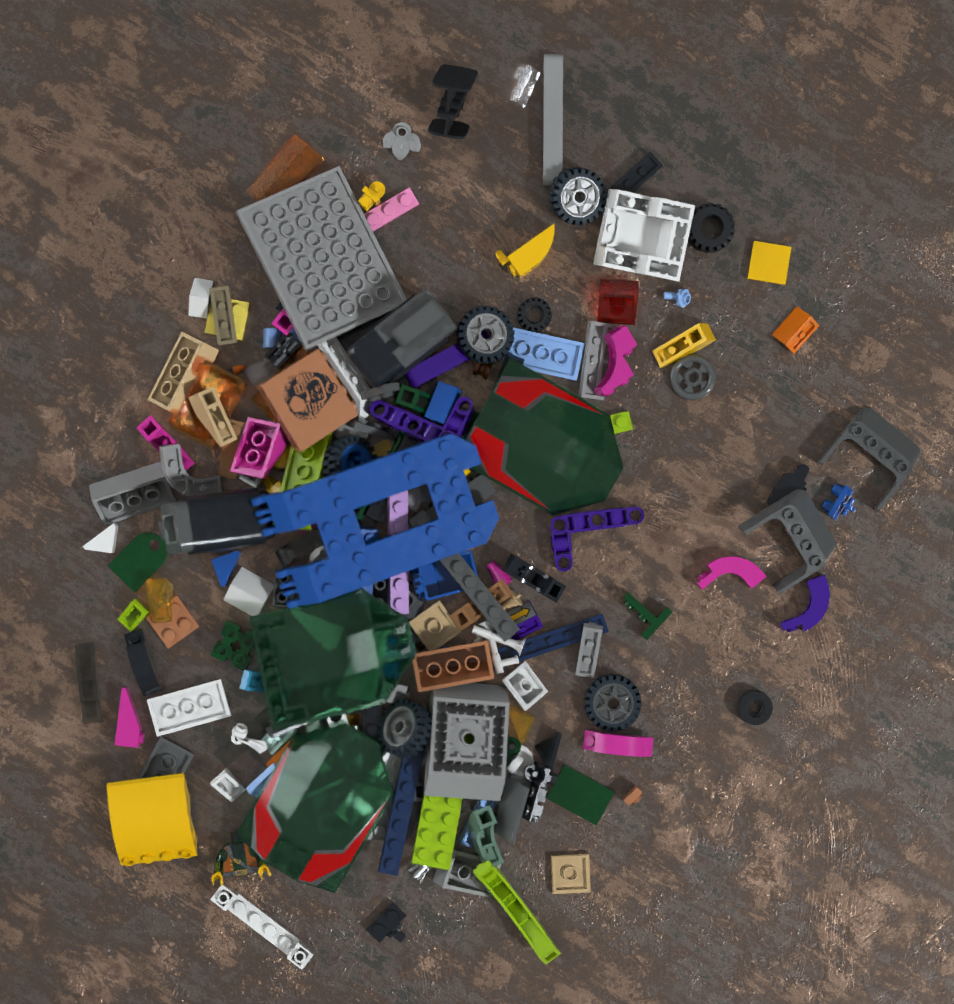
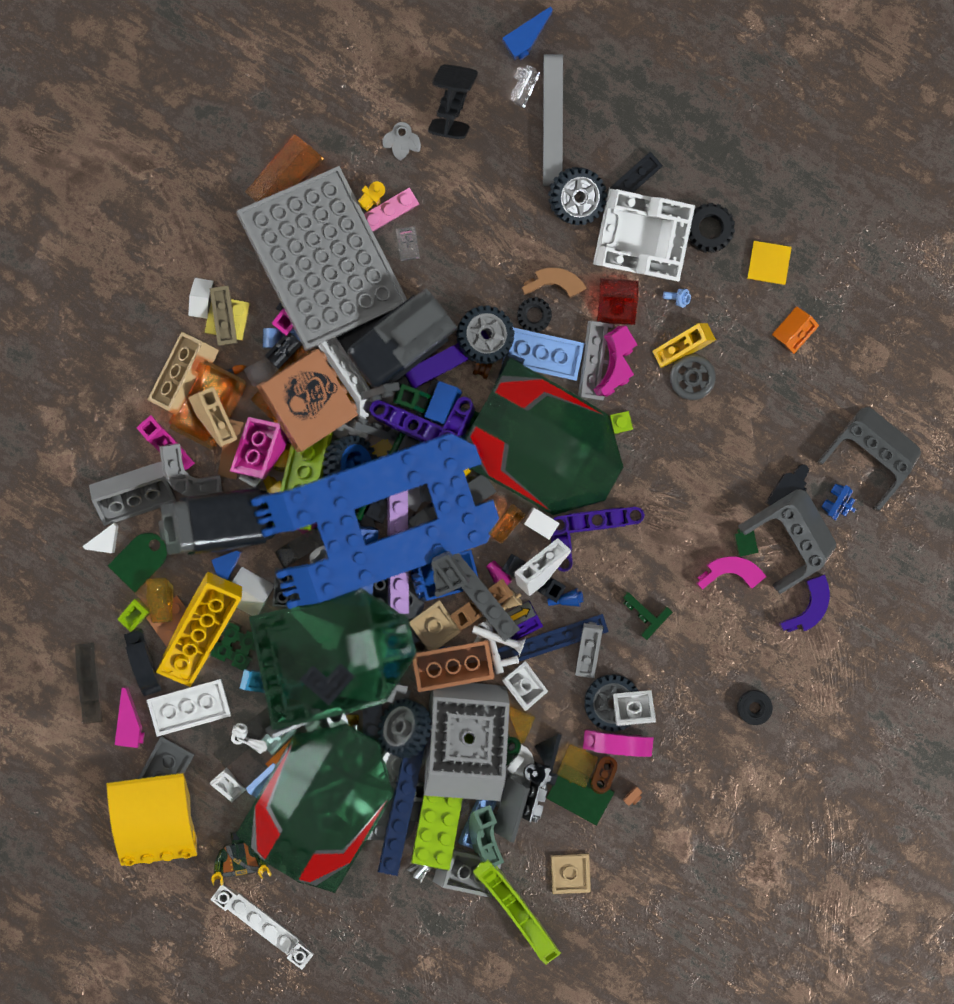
black hinge [366,902,407,943] -> none
yellow piece [495,223,555,279] -> none
none -> yellow slope [156,571,242,687]
none -> black plate [300,663,355,706]
none -> clear slope [396,226,420,261]
none -> dark grey wing [432,551,469,597]
none -> clear orange tile [489,504,525,544]
none -> blue slope [502,7,553,60]
none -> white slope [514,538,571,596]
none -> medium nougat arch [521,268,587,299]
none -> white slope [522,507,559,540]
none -> blue cone [547,588,584,607]
none -> clear yellow piece [557,744,598,788]
none -> reddish brown plate [591,756,618,794]
none -> white slope [613,690,656,726]
none -> dark green brick [733,529,759,557]

